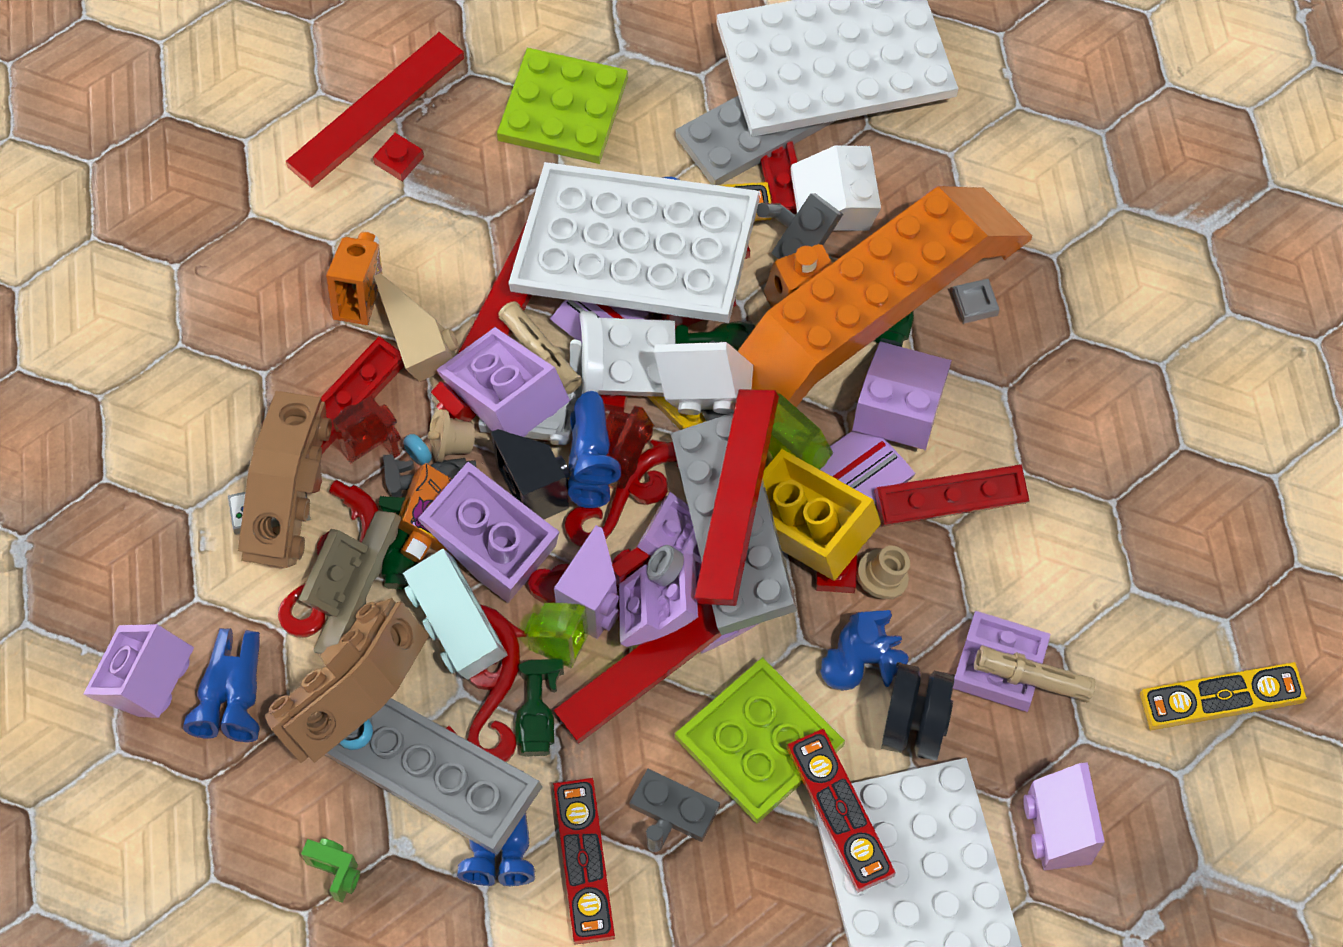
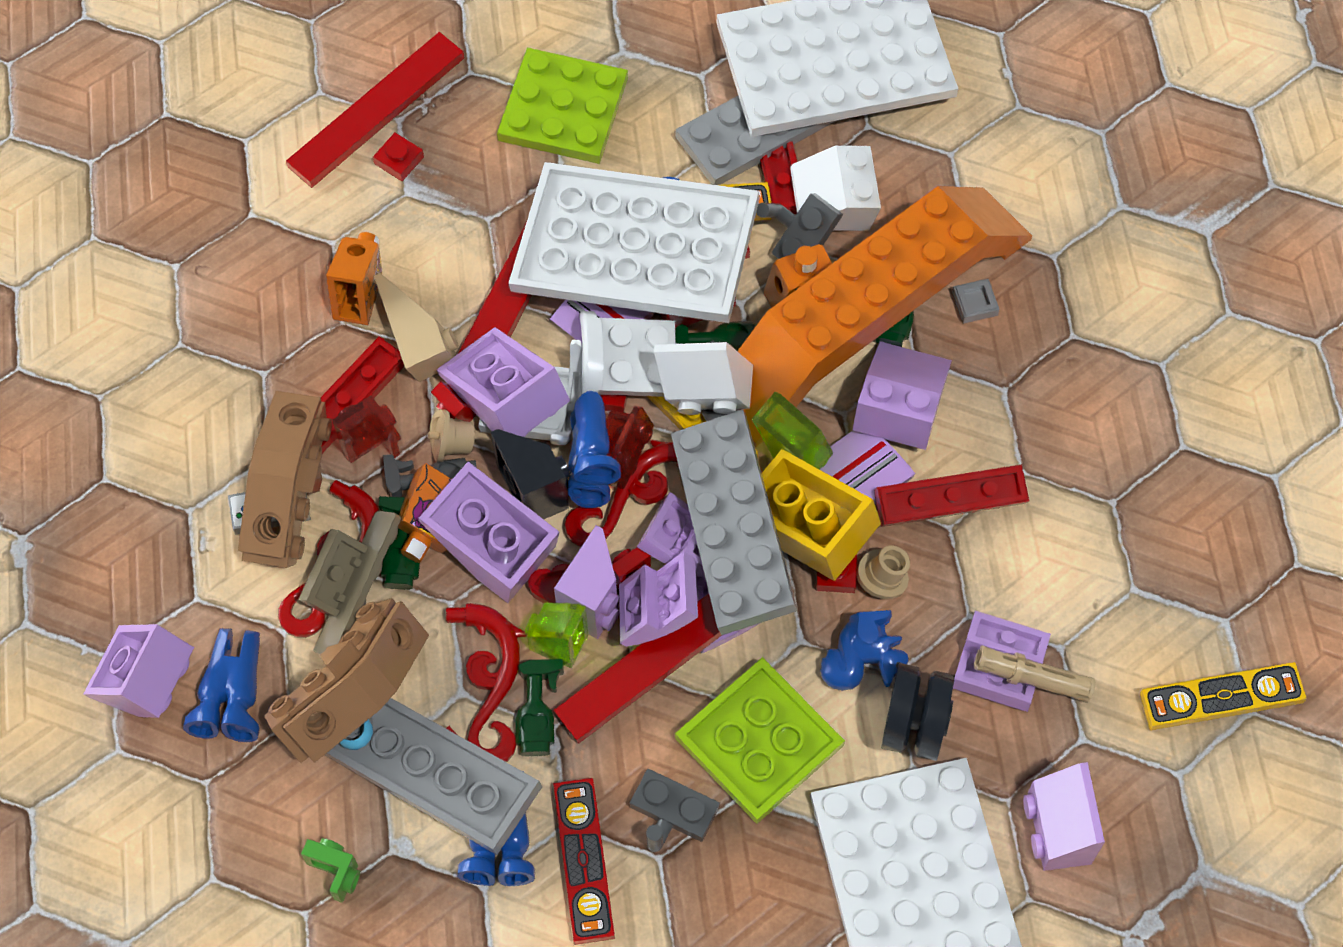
medium azure piece [403,434,432,465] -> none
light aqua brick [403,549,508,680] -> none
tan pin [499,301,582,394] -> none
light grey tile [647,545,684,586] -> none
red tile [694,389,779,606] -> none
tile [787,728,896,893] -> none

